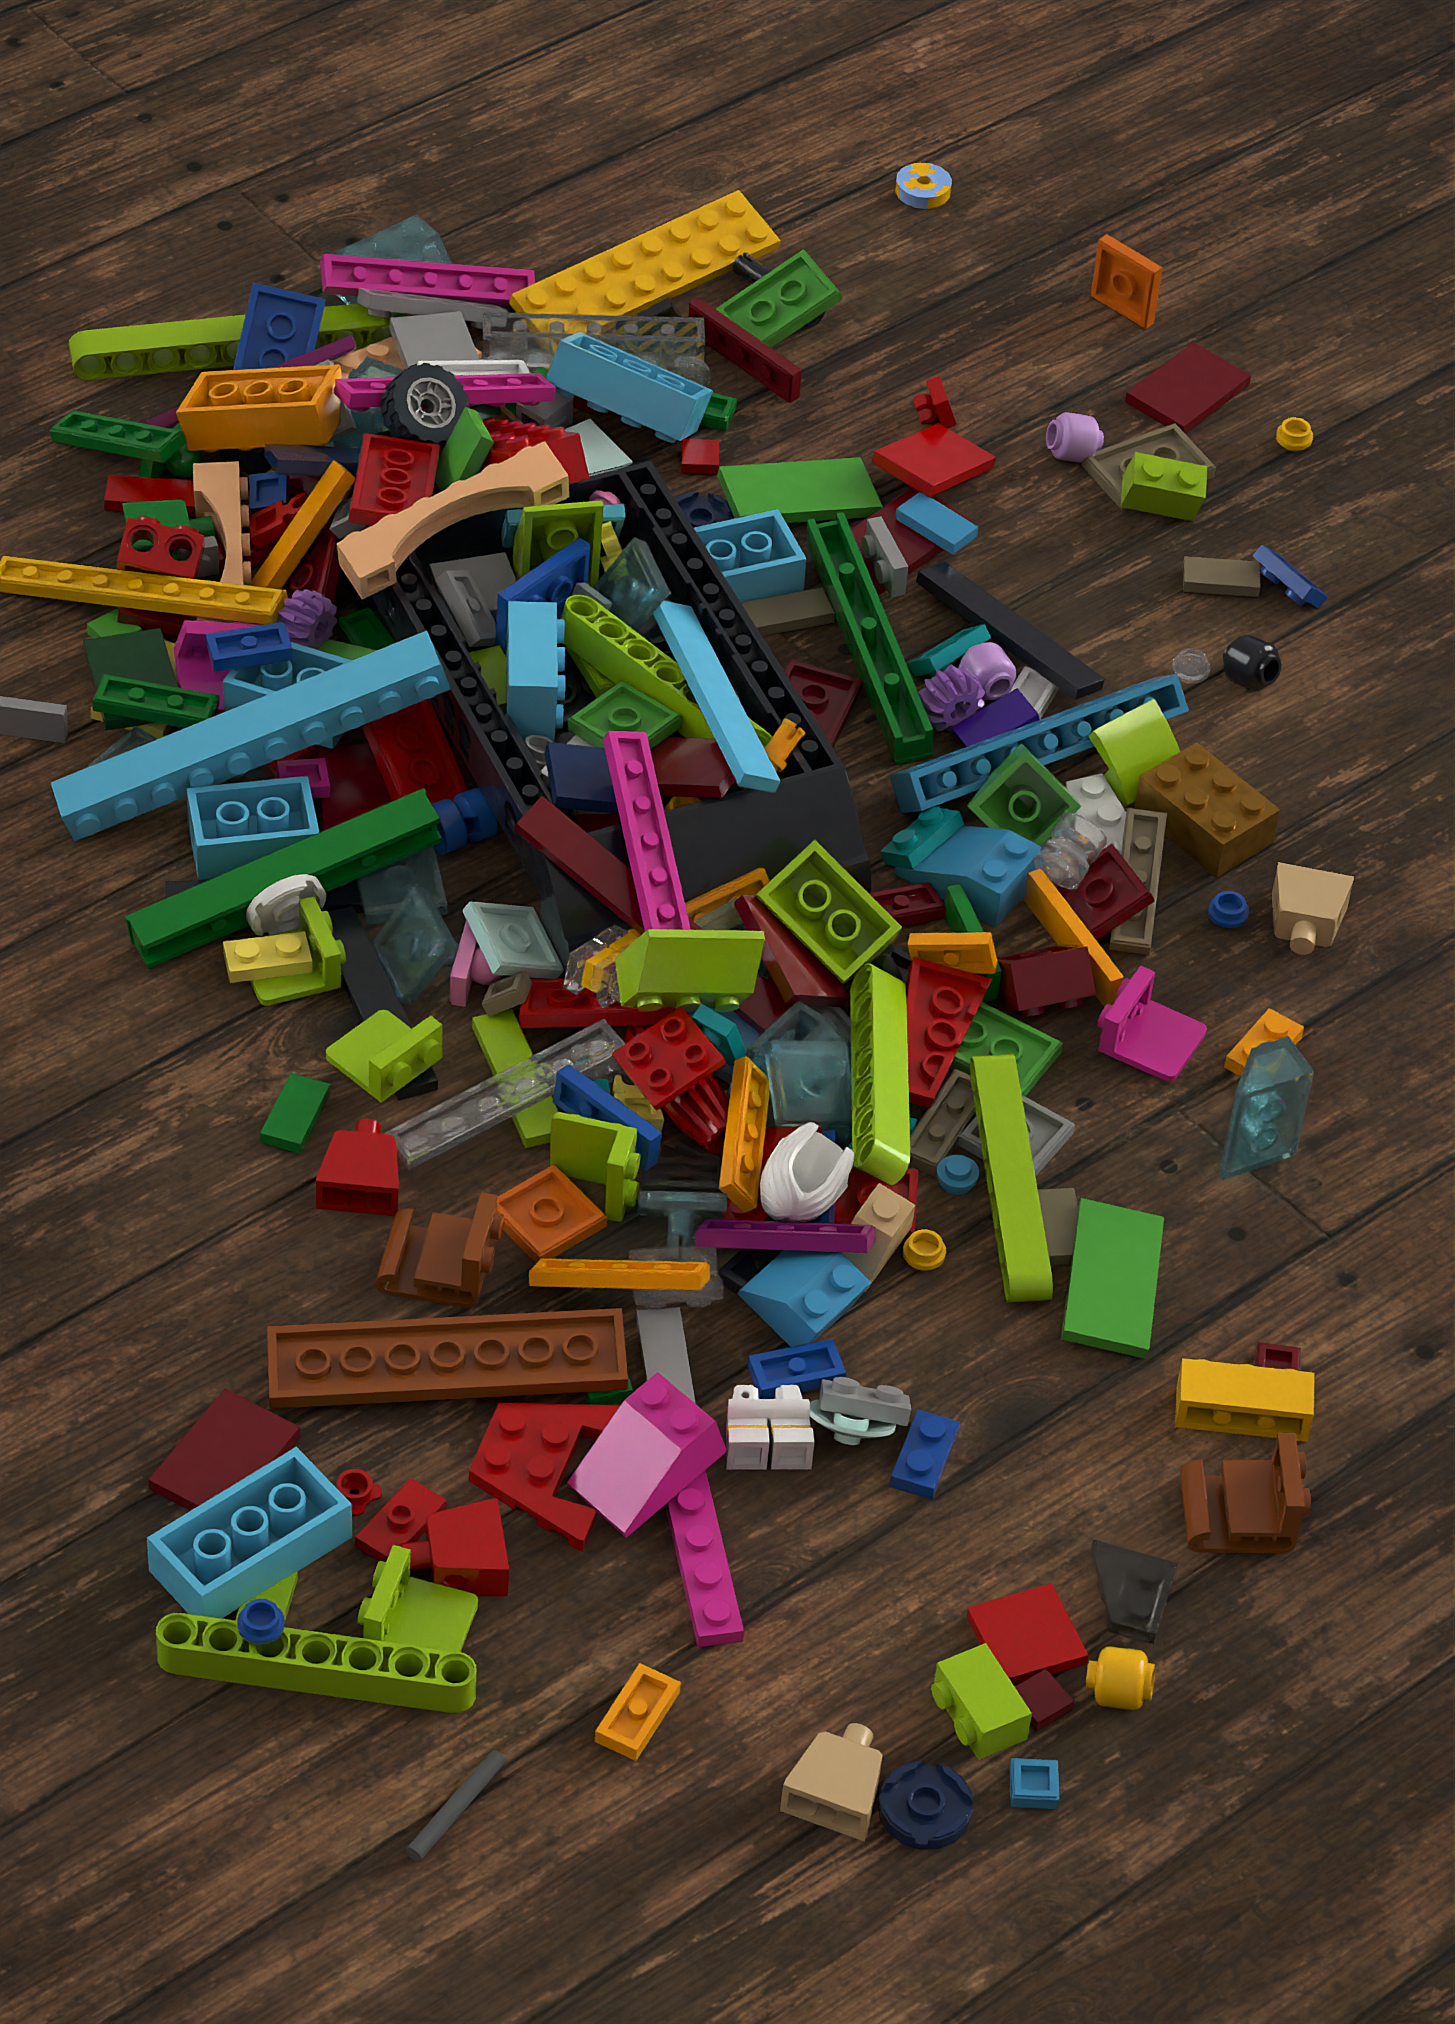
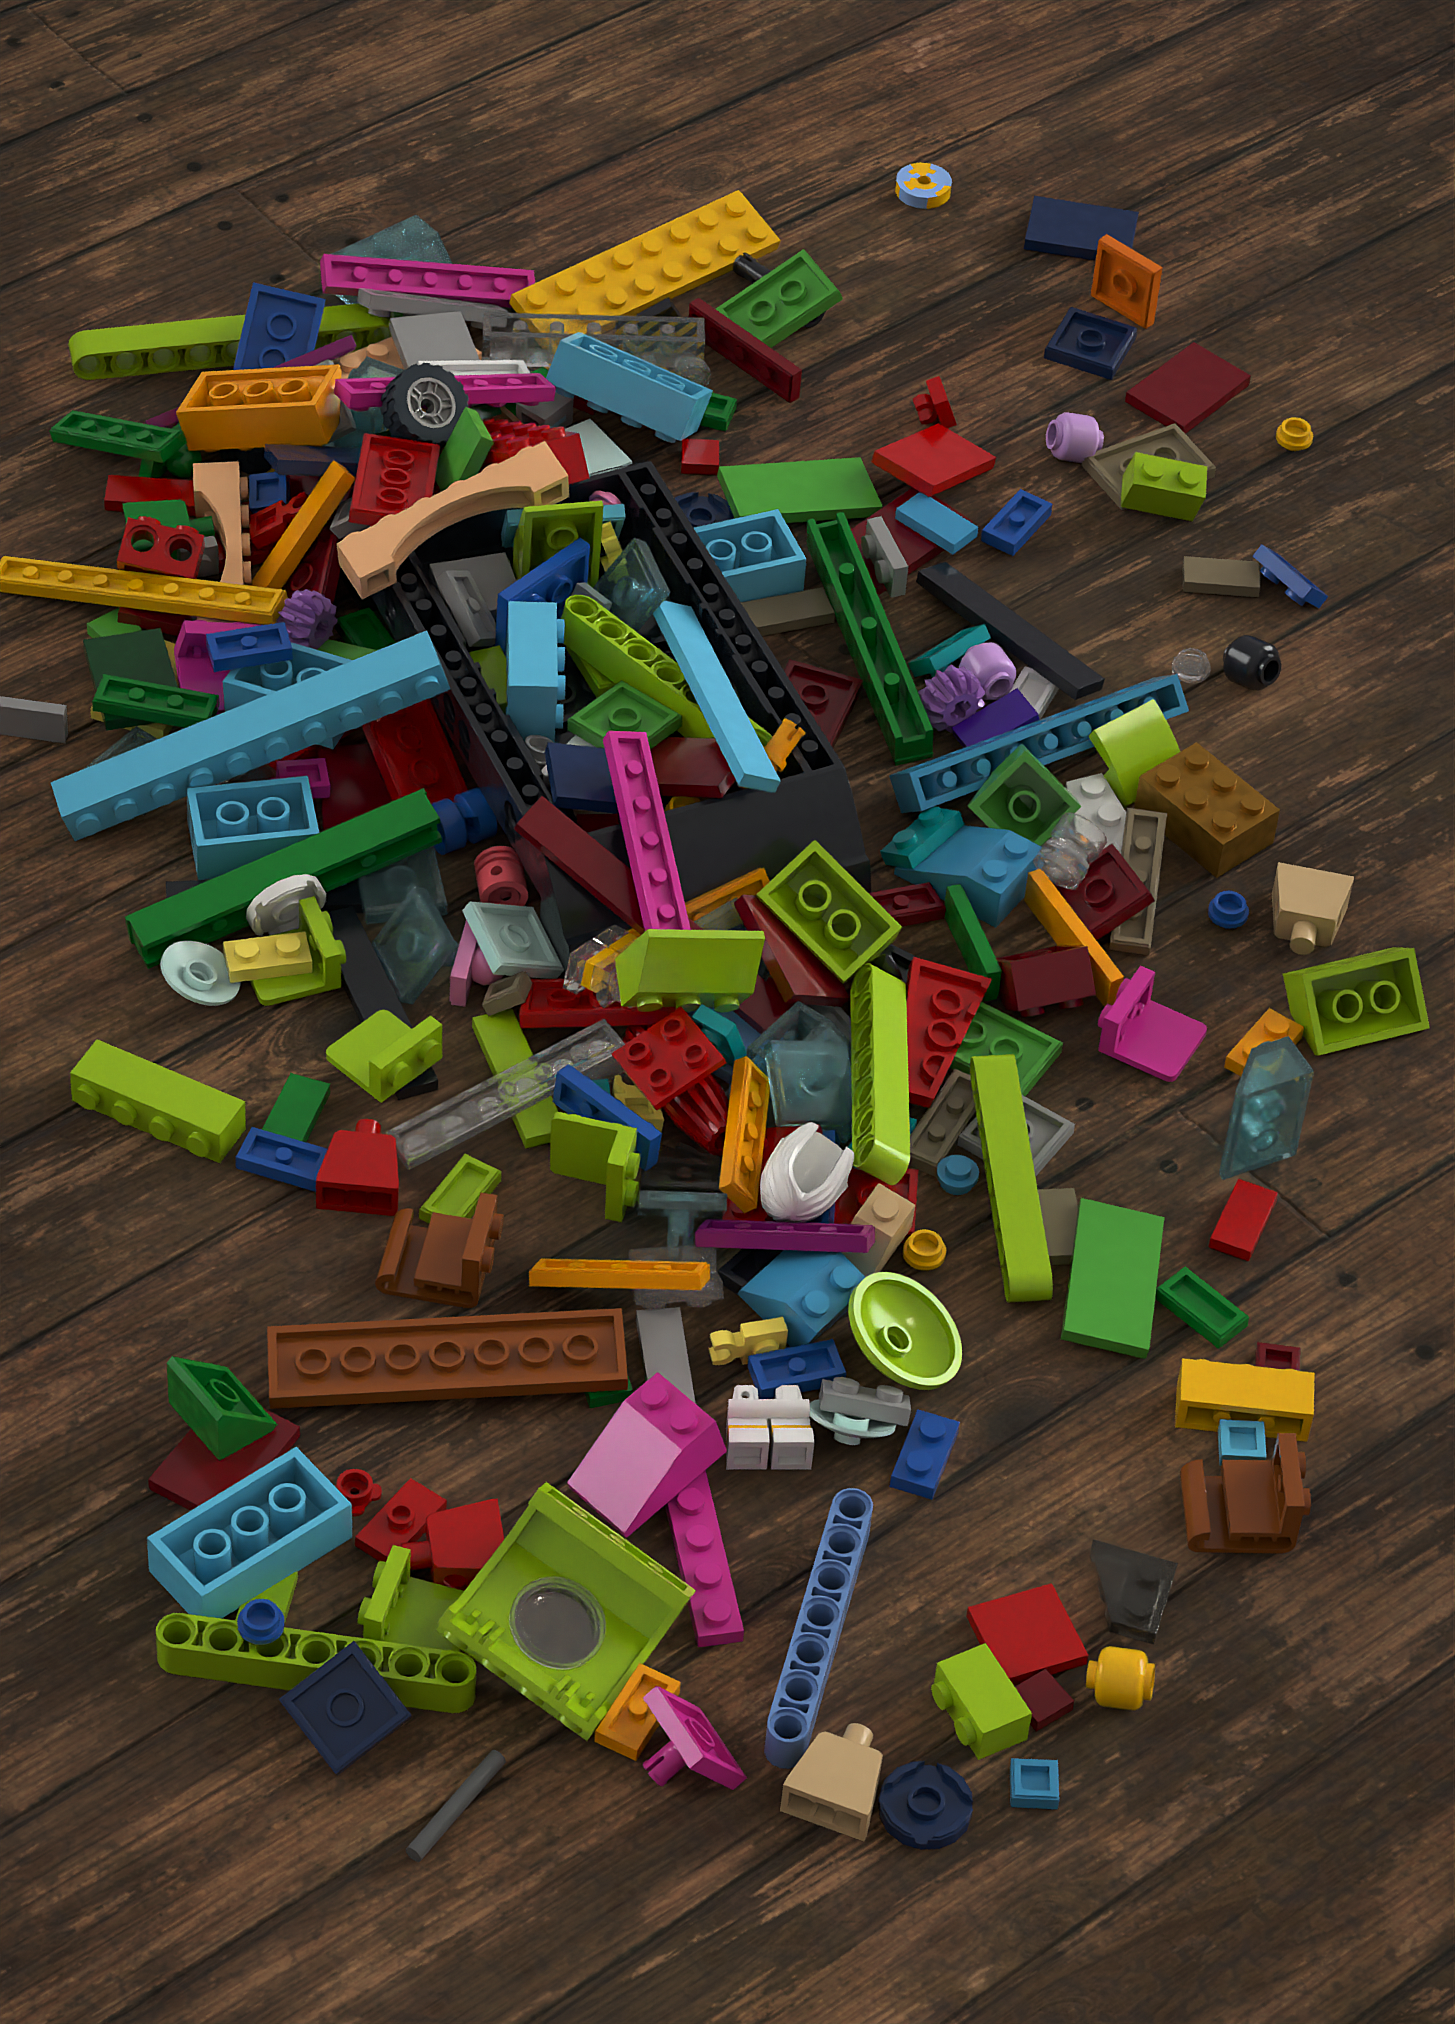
red wing [469,1403,621,1551] -> none
orange tile [497,1164,608,1263] -> none
light orange plate [907,932,997,973] -> none
none -> lime brick [70,1039,246,1163]
none -> light aqua dish [160,941,241,1006]
none -> green slope [167,1356,278,1461]
none -> blue plate [236,1127,328,1192]
none -> dark blue tile [279,1641,412,1776]
none -> lime tile [419,1154,502,1223]
none -> lime panel [435,1482,696,1741]
none -> coral piece [474,846,528,906]
none -> dark pink tile [643,1686,747,1790]
none -> light yellow plate [709,1317,788,1365]
none -> medium blue beam [764,1488,873,1769]
none -> lime dish [848,1272,962,1390]
none -> blue plate [981,489,1053,556]
none -> dark blue tile [1024,196,1139,261]
none -> dark blue tile [1044,307,1138,380]
none -> green tile [1155,1267,1249,1349]
none -> red tile [1209,1179,1278,1261]
none -> medium azure plate [1218,1419,1266,1466]
none -> lime slope [1283,947,1430,1056]

